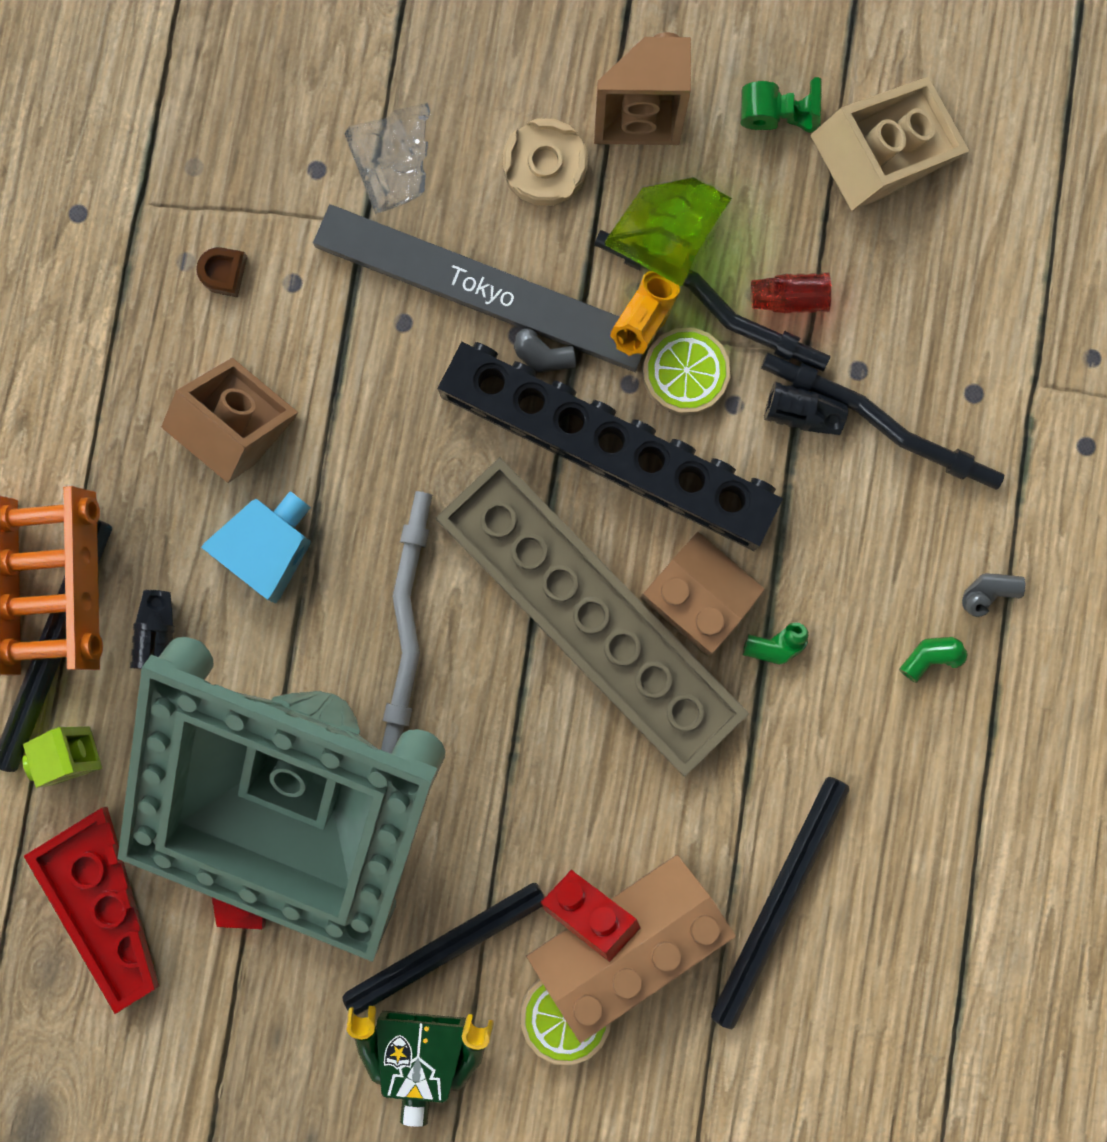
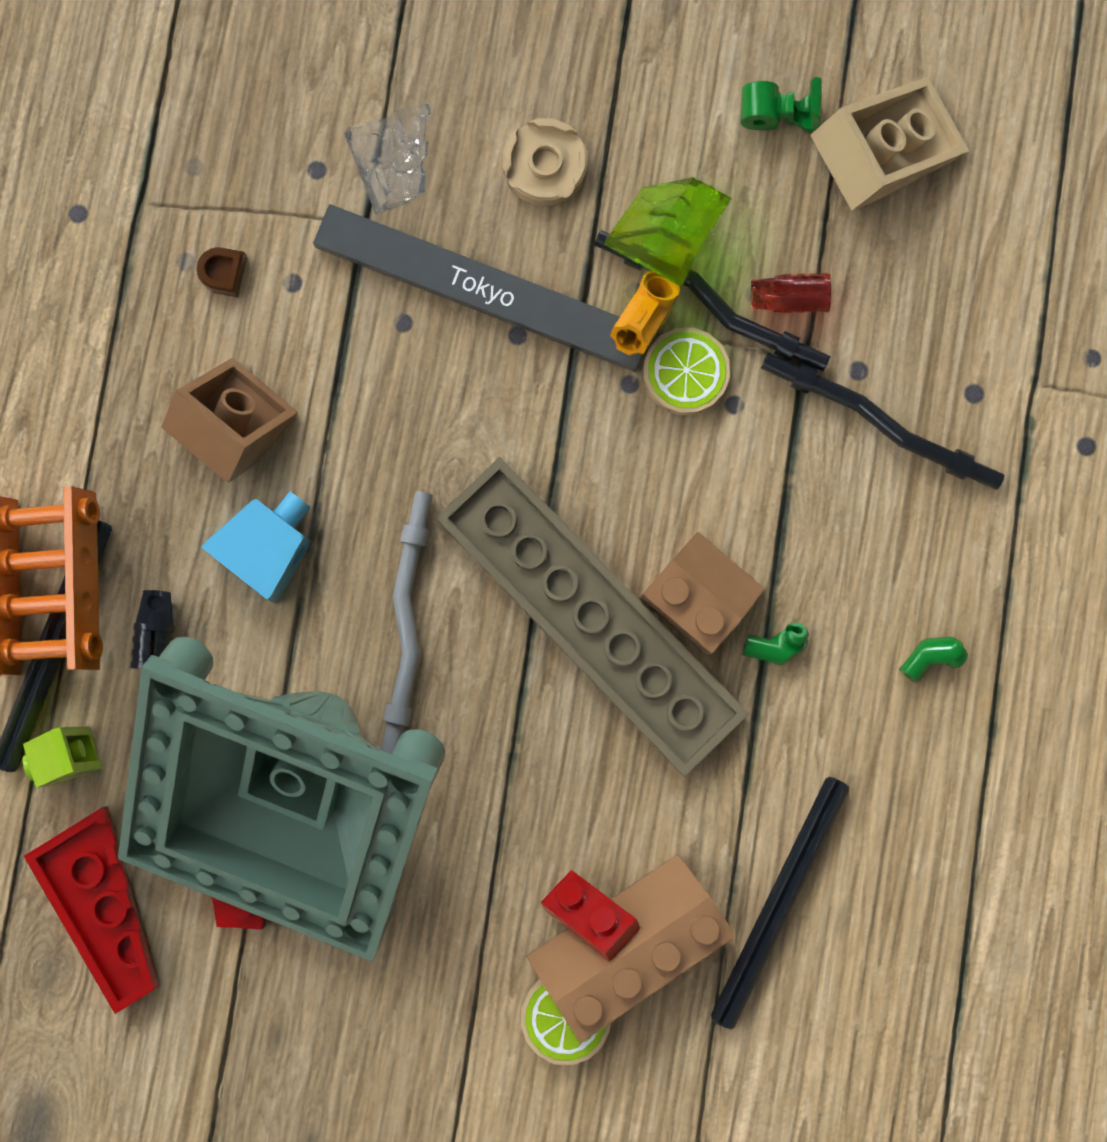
black axle [342,883,545,1016] -> none
dark green torso [346,1006,494,1127] -> none
black brick [437,341,783,551] -> none
dark grey arm [514,328,576,373] -> none
medium nougat slope [594,32,691,145] -> none
black hinge [764,382,848,435] -> none
dark grey arm [962,573,1026,617] -> none

